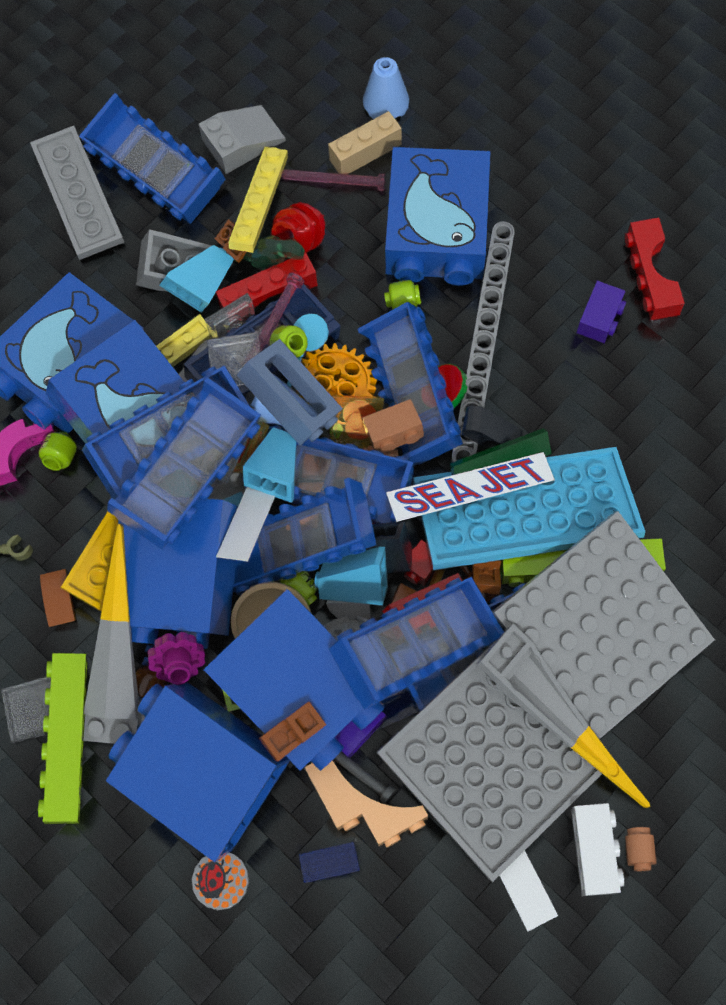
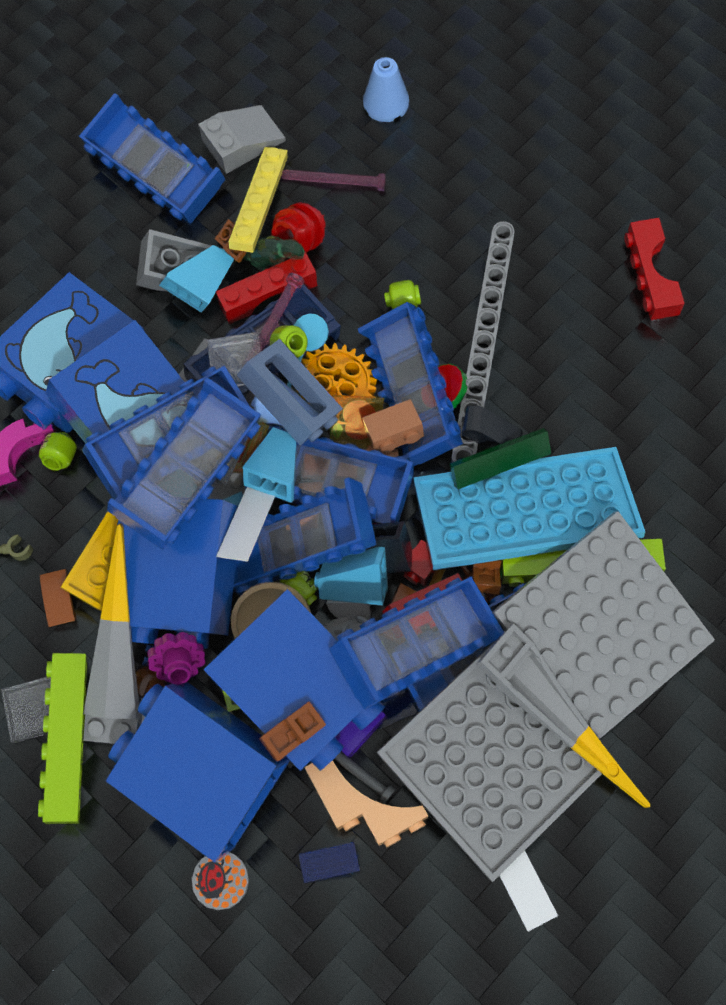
light grey plate [30,126,124,260] -> none
light yellow plate [156,314,216,367] -> none
clear tile [204,293,255,342] -> none
tan brick [328,111,402,177] -> none
blue brick [385,147,490,285] -> none
sticker [386,452,555,522] -> none
white brick [571,803,624,896] -> none
dark purple brick [577,281,626,343] -> none
nougat brick [625,827,657,871] -> none

